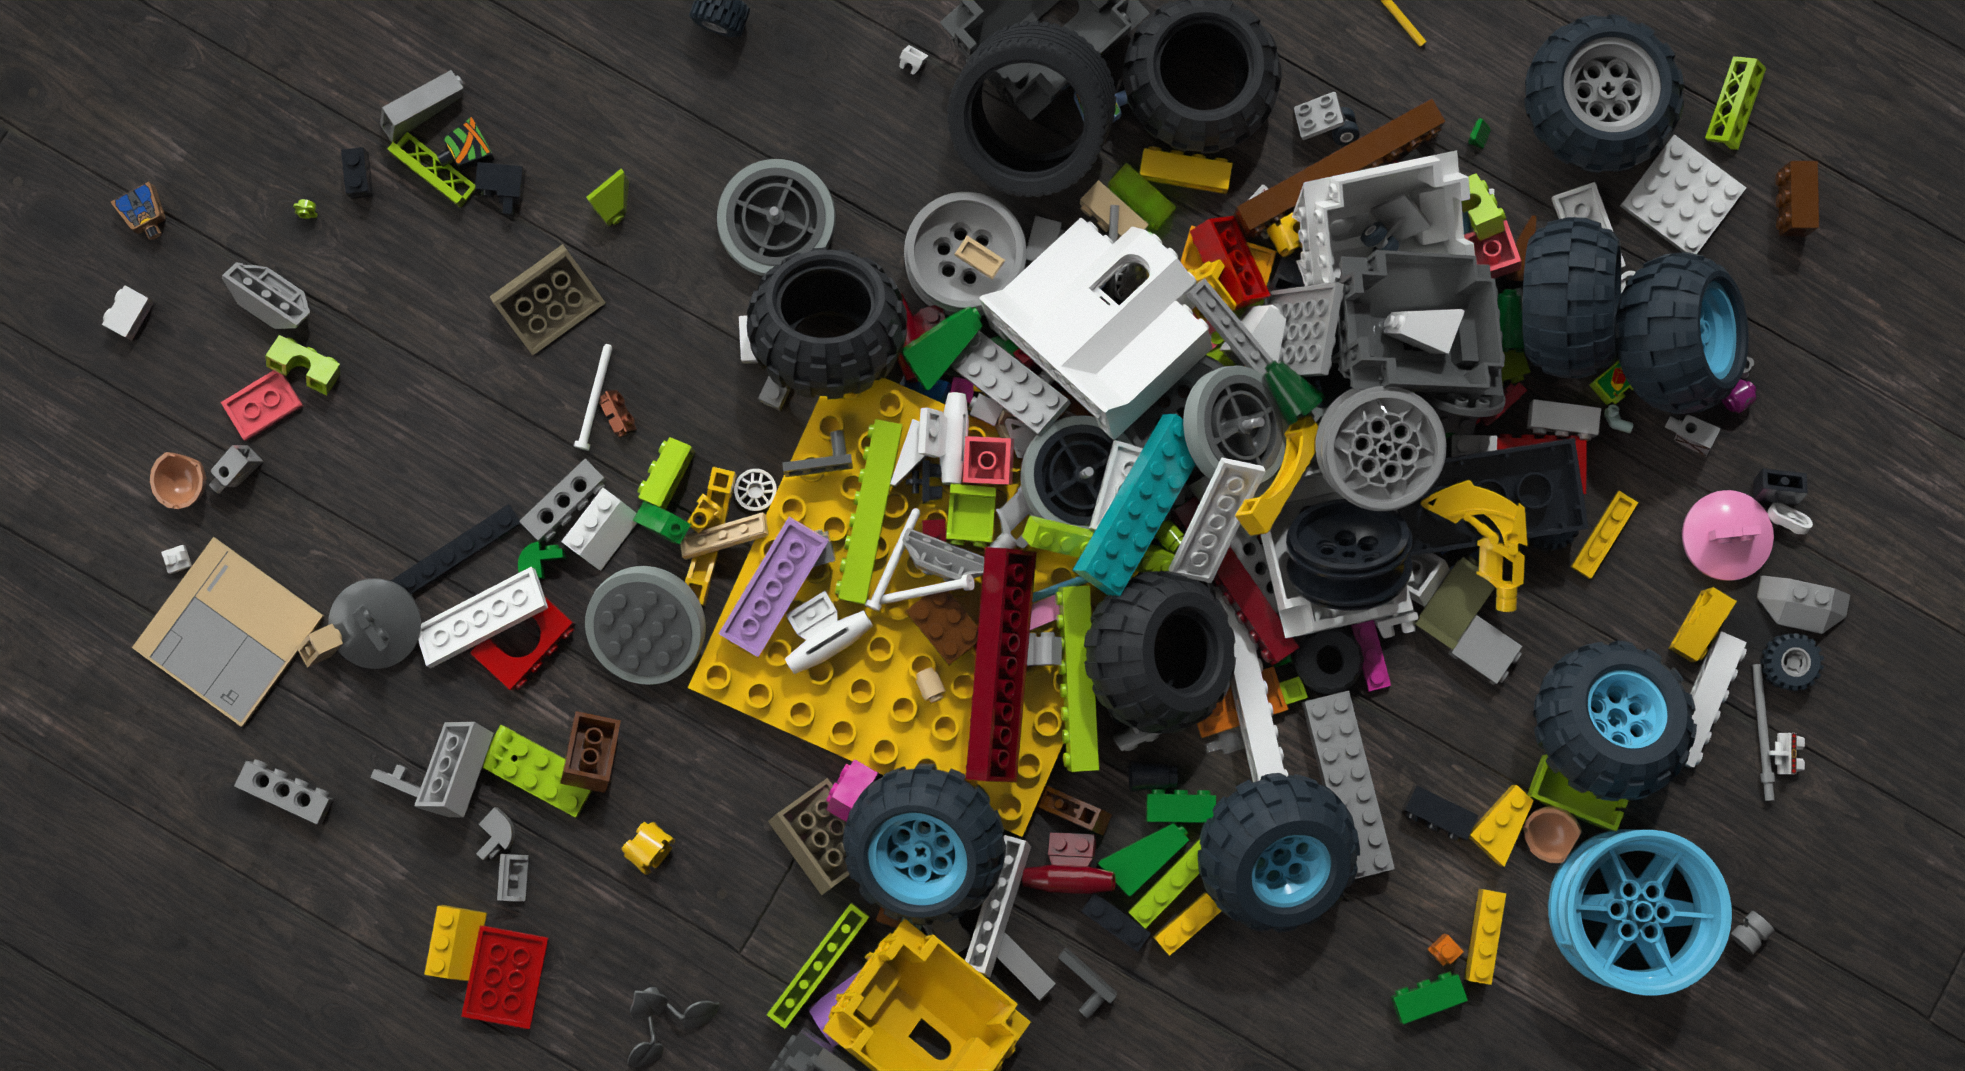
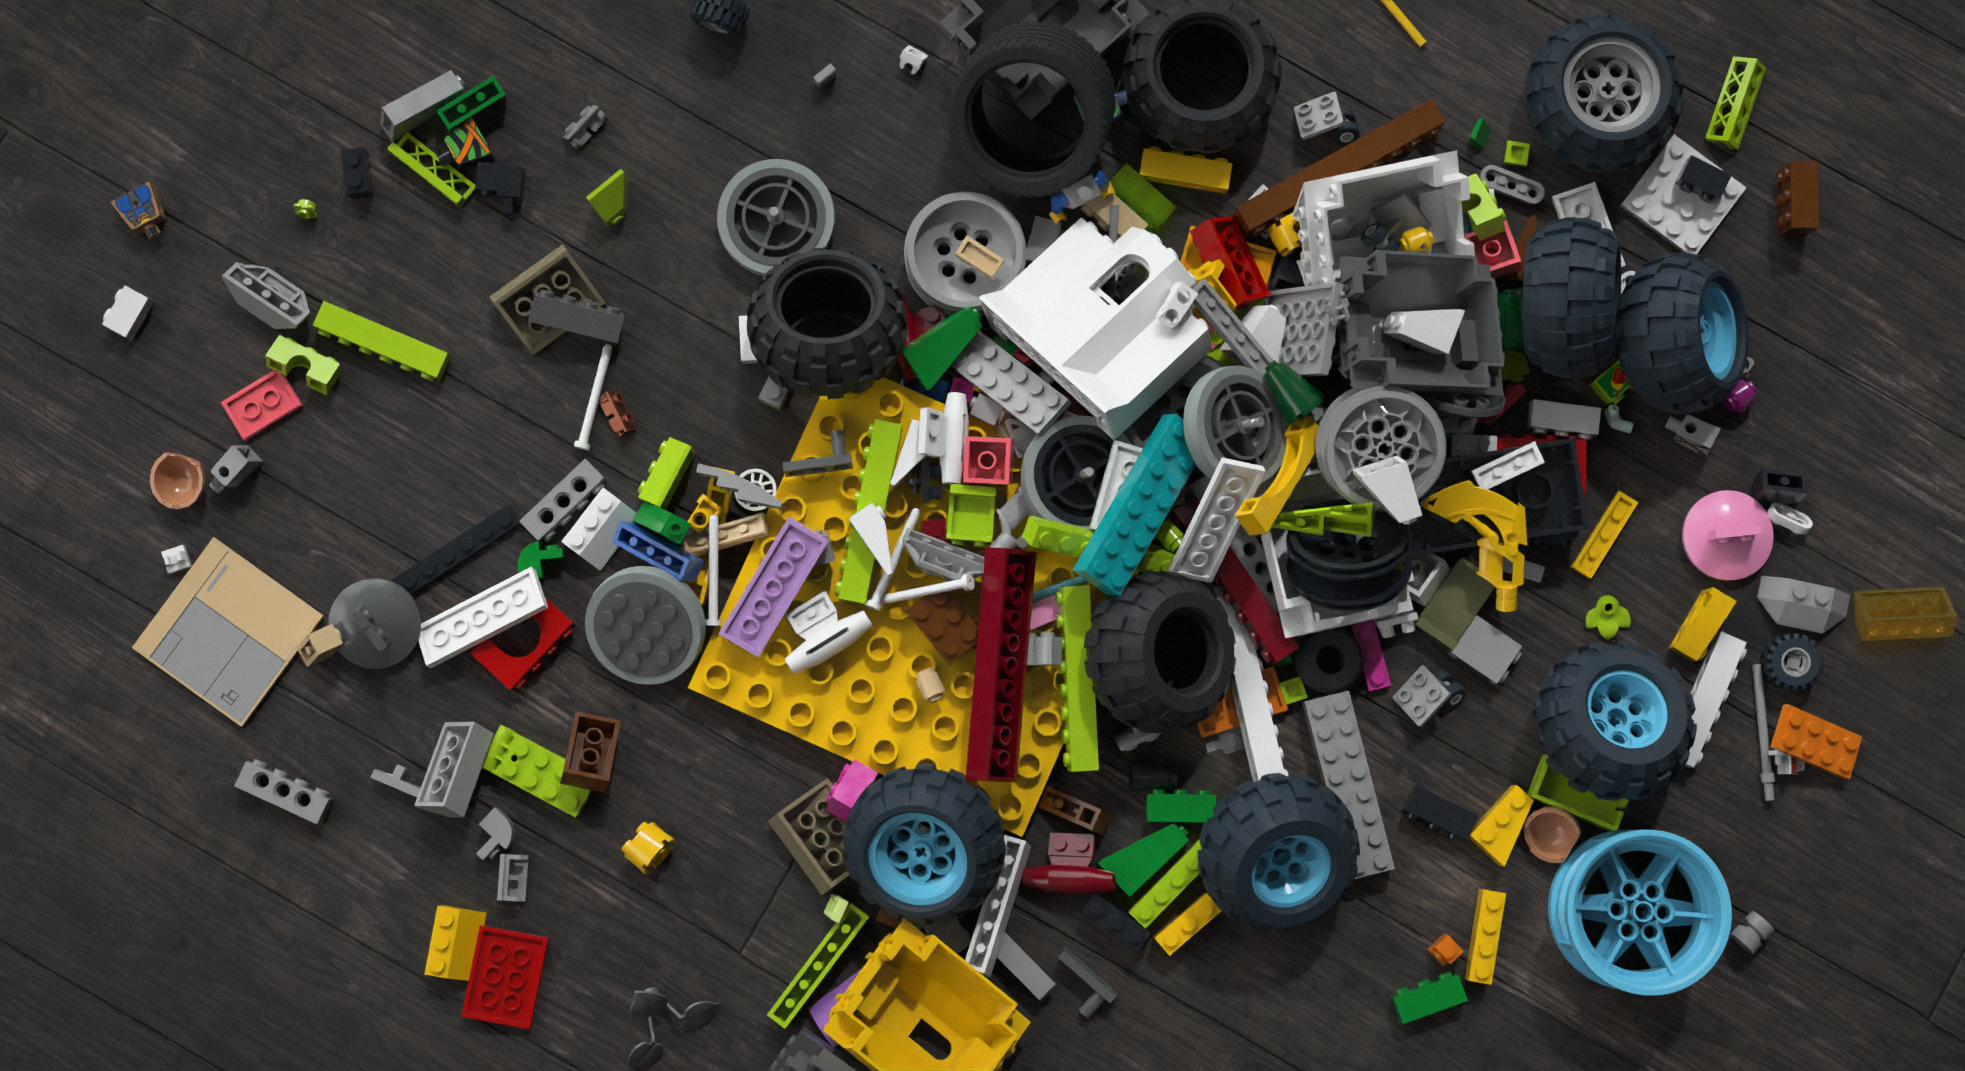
none -> lime brick [313,301,451,382]
none -> green brick [437,75,507,132]
none -> dark grey brick [529,290,624,343]
none -> light grey hinge [563,105,607,149]
none -> blue brick [612,522,704,582]
none -> light grey slope [696,463,785,510]
none -> white bar [705,516,721,625]
none -> light grey tile [813,63,837,89]
none -> yellowish green tile [824,893,849,923]
none -> white slope [849,503,893,577]
none -> torso [1049,169,1116,225]
none -> white leg [1156,282,1198,329]
none -> lime wedge [1272,502,1376,537]
none -> light grey piece [1322,291,1350,326]
none -> white slope [1353,456,1422,524]
none -> light grey plate [1393,665,1466,727]
none -> yellow head [1399,226,1435,253]
none -> white plate [1471,442,1545,489]
none -> light grey plate [1479,165,1545,205]
none -> lime plate [1503,140,1530,167]
none -> white sticker [1503,557,1545,583]
none -> lime plate [1586,595,1631,640]
none -> black brick [1675,155,1732,203]
none -> orange plate [1771,704,1862,779]
none -> clear yellow slope [1853,587,1957,641]

